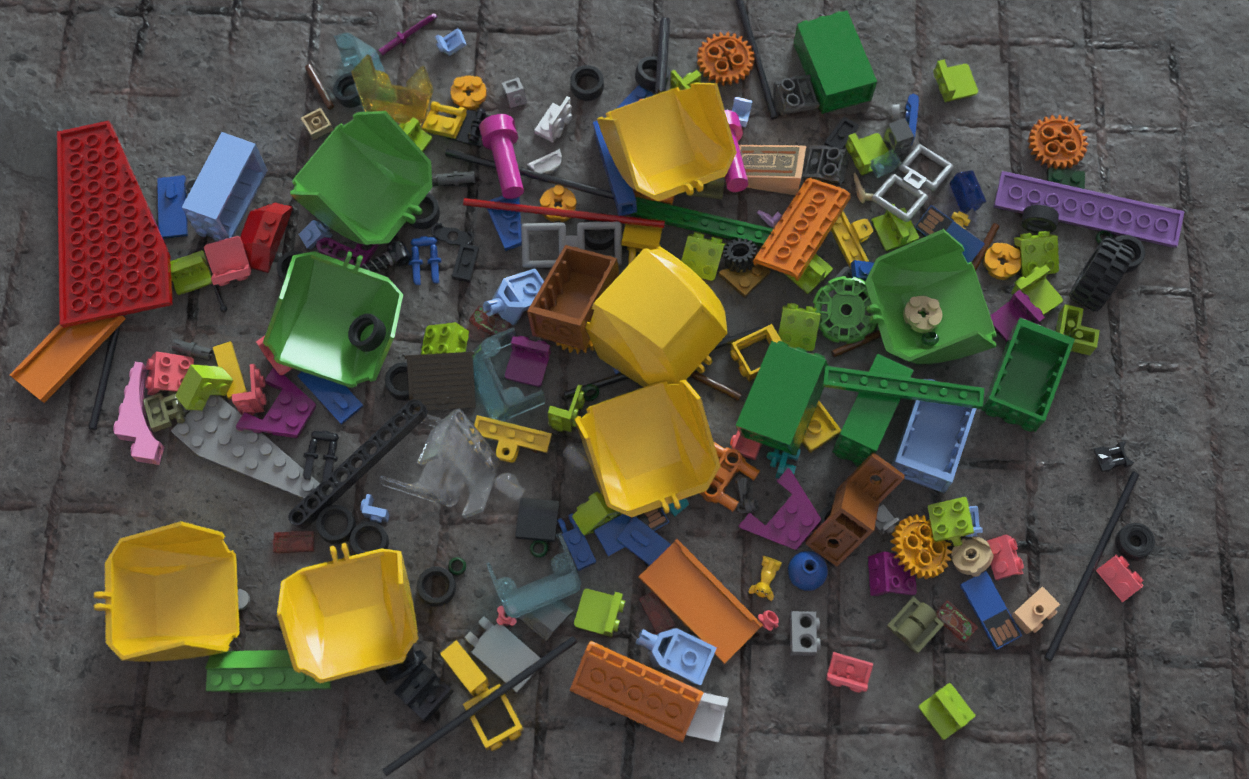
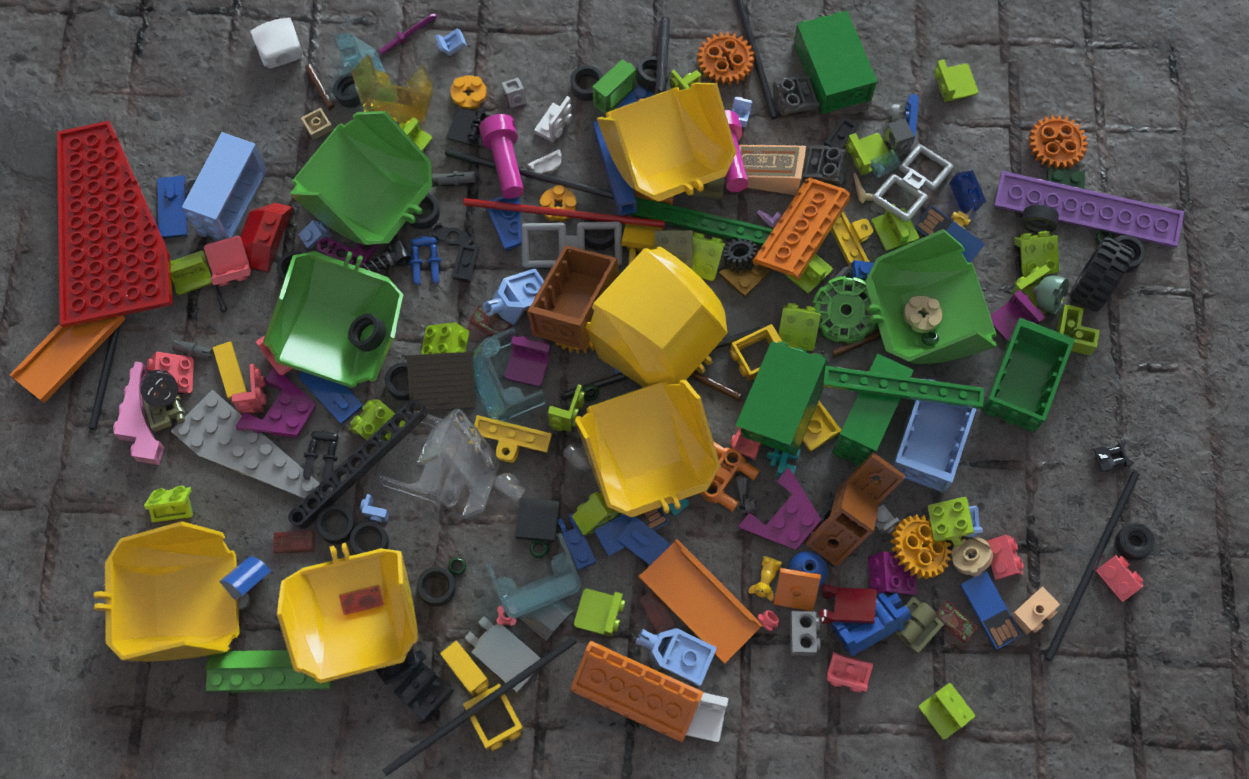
lime brick [175,365,233,411] -> none
yellow plate [422,101,467,139] -> none
reddish brown bar [972,223,999,271] -> none
light orange plate [983,243,1021,280] -> none
none -> black head [140,369,178,407]
none -> lime bracket [144,486,193,522]
none -> blue brick [219,557,271,600]
none -> white piece [251,18,303,69]
none -> clear red tile [339,585,384,615]
none -> lime bracket [349,399,405,449]
none -> bright green window [593,59,636,115]
none -> olive plate [654,229,692,268]
none -> orange plate [774,568,821,611]
none -> dark red flag [819,584,877,624]
none -> blue hips [831,593,912,657]
none -> sand green cylinder [1033,276,1069,314]

